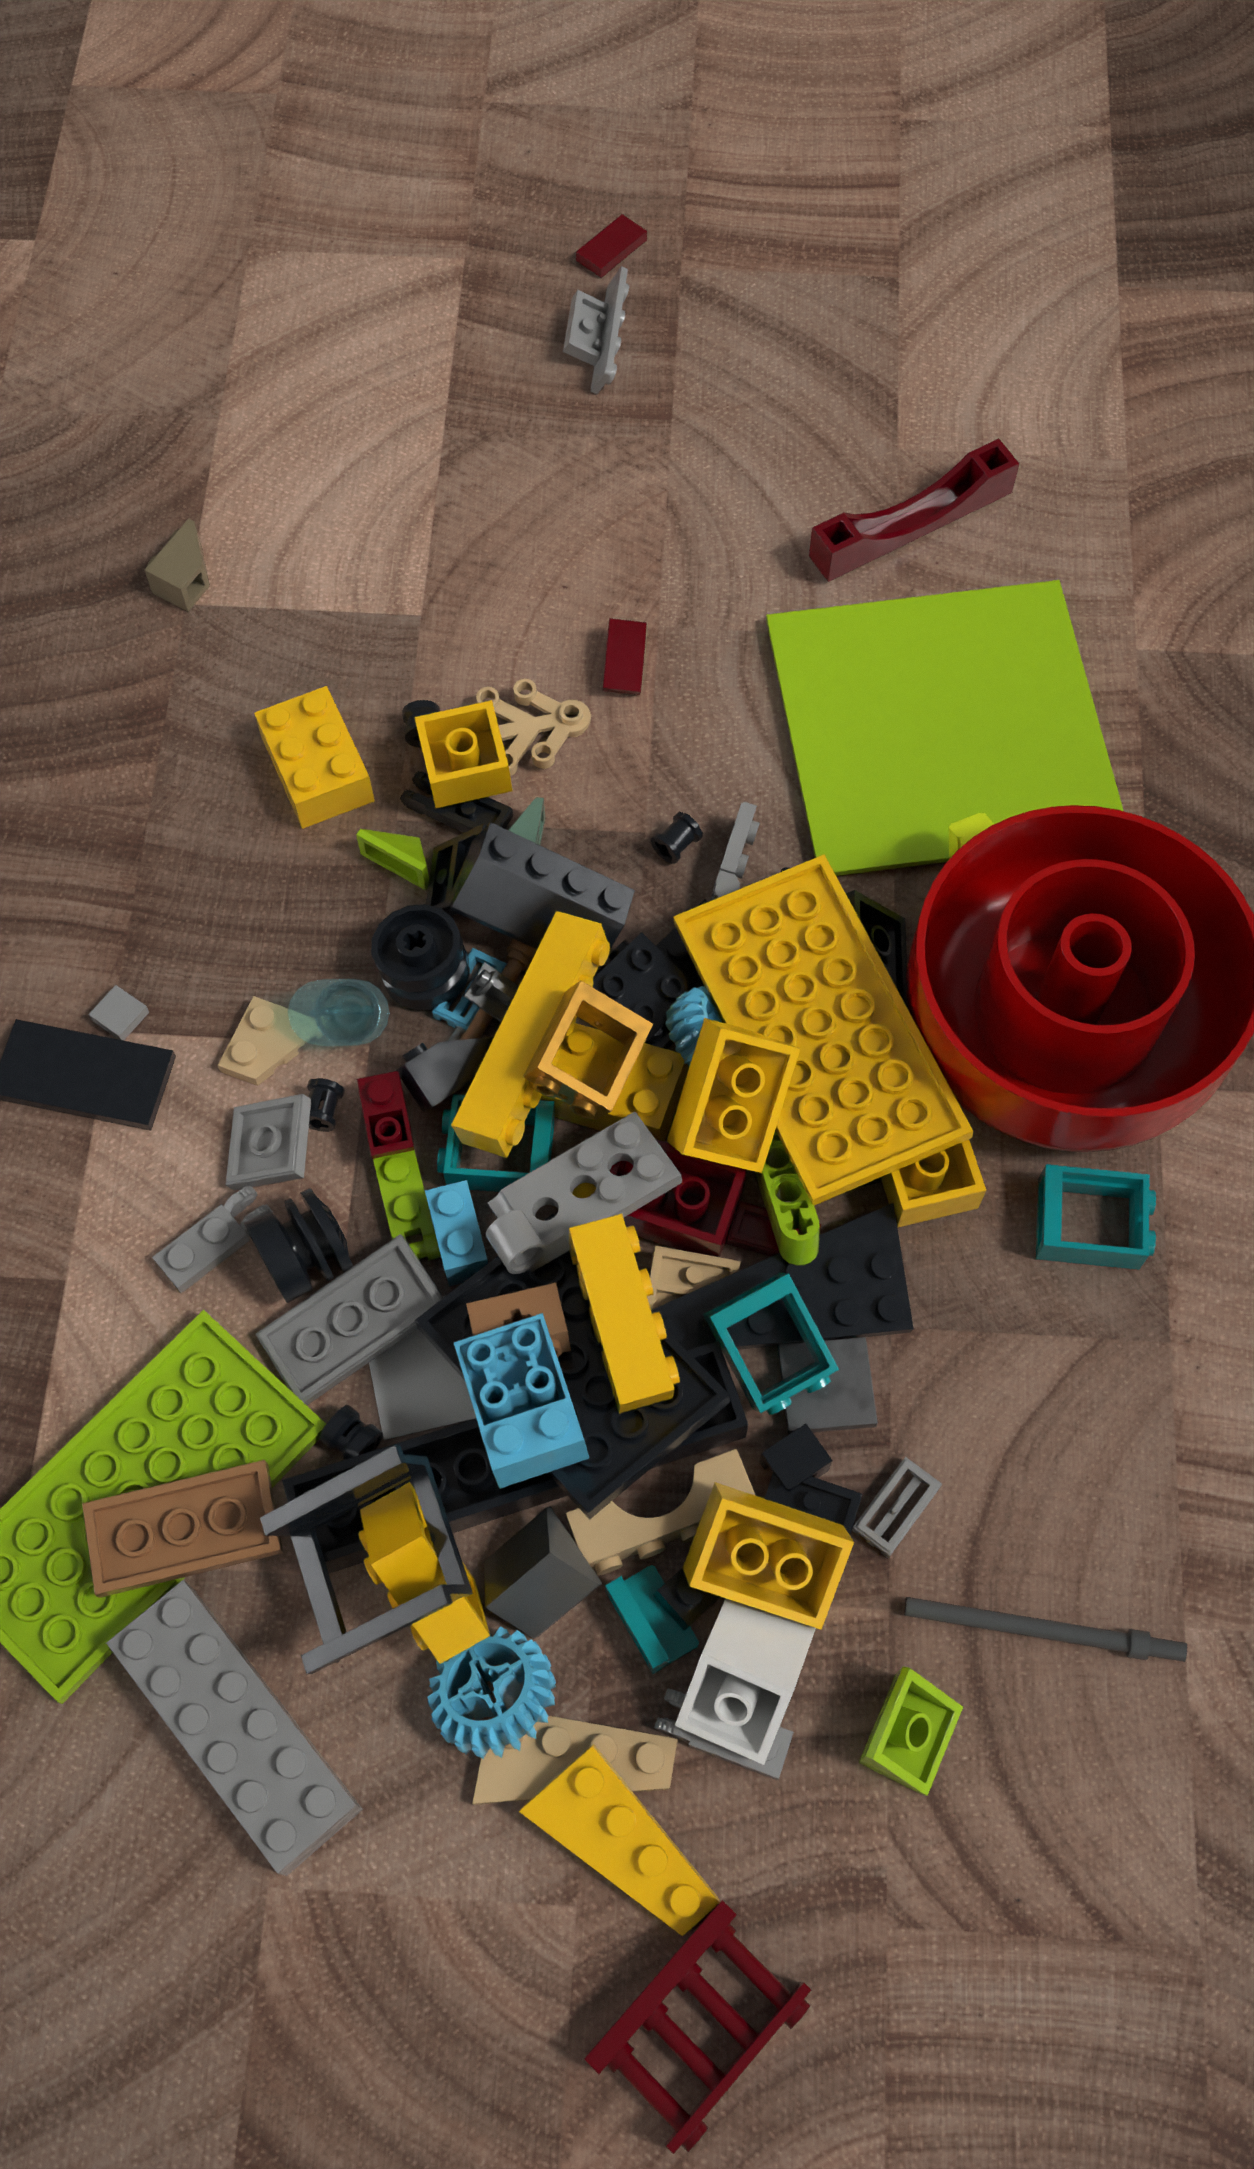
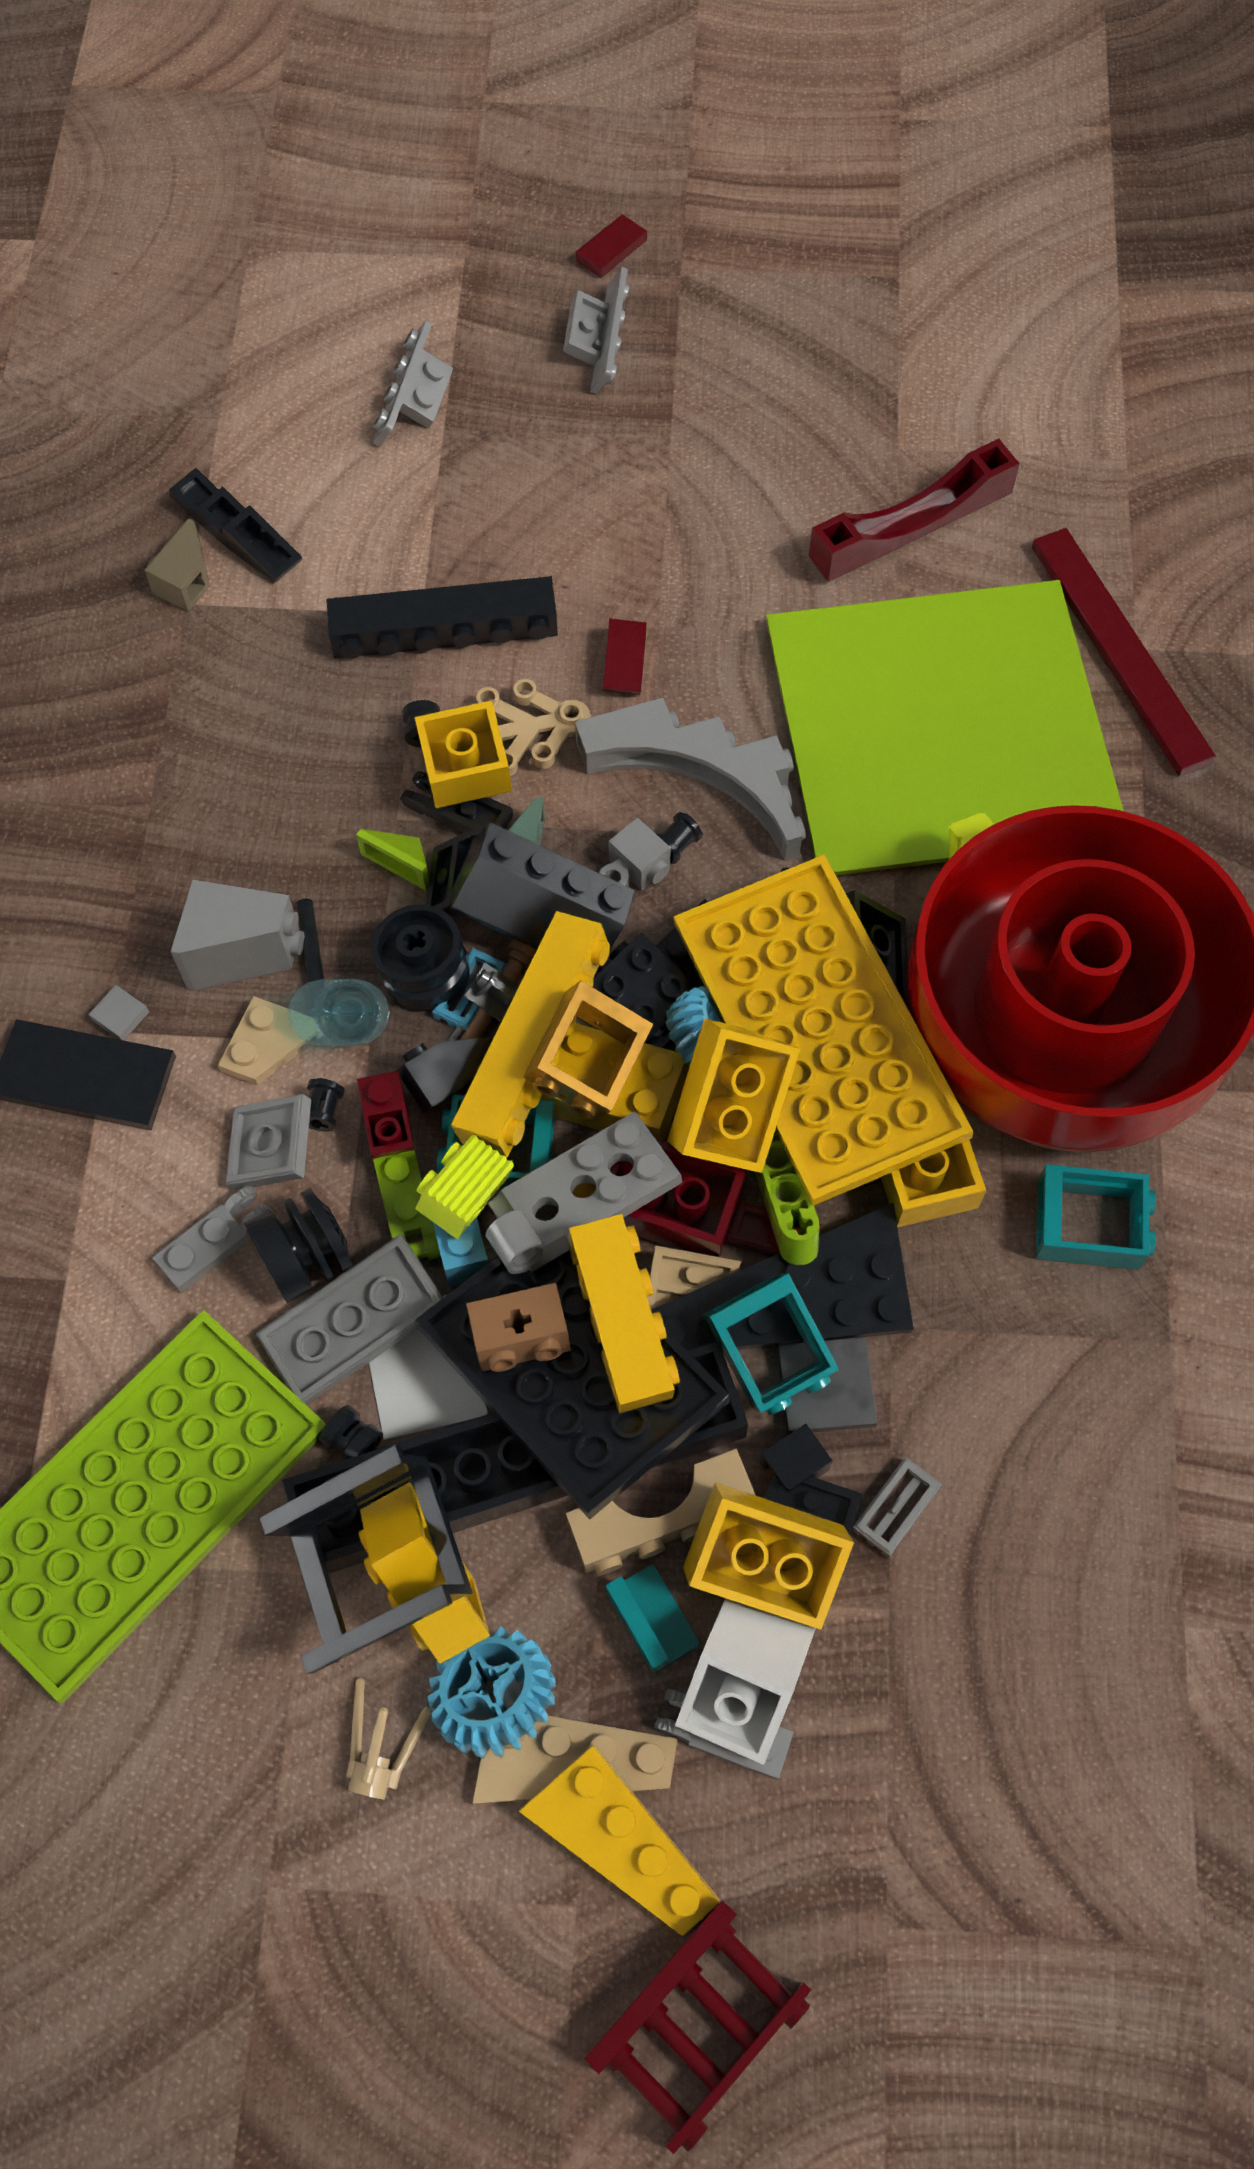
medium nougat plate [82,1460,283,1598] -> none
light grey brick [106,1580,363,1876] -> none
yellow brick [254,686,375,829] -> none
medium azure slope [454,1313,589,1488] -> none
dark grey slope [484,1506,602,1638] -> none
black plate [653,1568,720,1631] -> none
light grey hinge [710,802,760,901] -> none
lime slope [858,1666,963,1796] -> none
dark grey bar [904,1597,1187,1662] -> none
none -> black slope [169,468,302,583]
none -> light grey slope [171,880,305,990]
none -> black bar [297,898,329,1012]
none -> black brick [326,576,558,659]
none -> tan plant [346,1677,432,1800]
none -> light grey bracket [373,320,453,447]
none -> neon yellow brick [415,1135,514,1240]
none -> light grey arch [575,698,806,860]
none -> light grey brick [599,818,671,891]
none -> dark red tile [1032,528,1216,776]

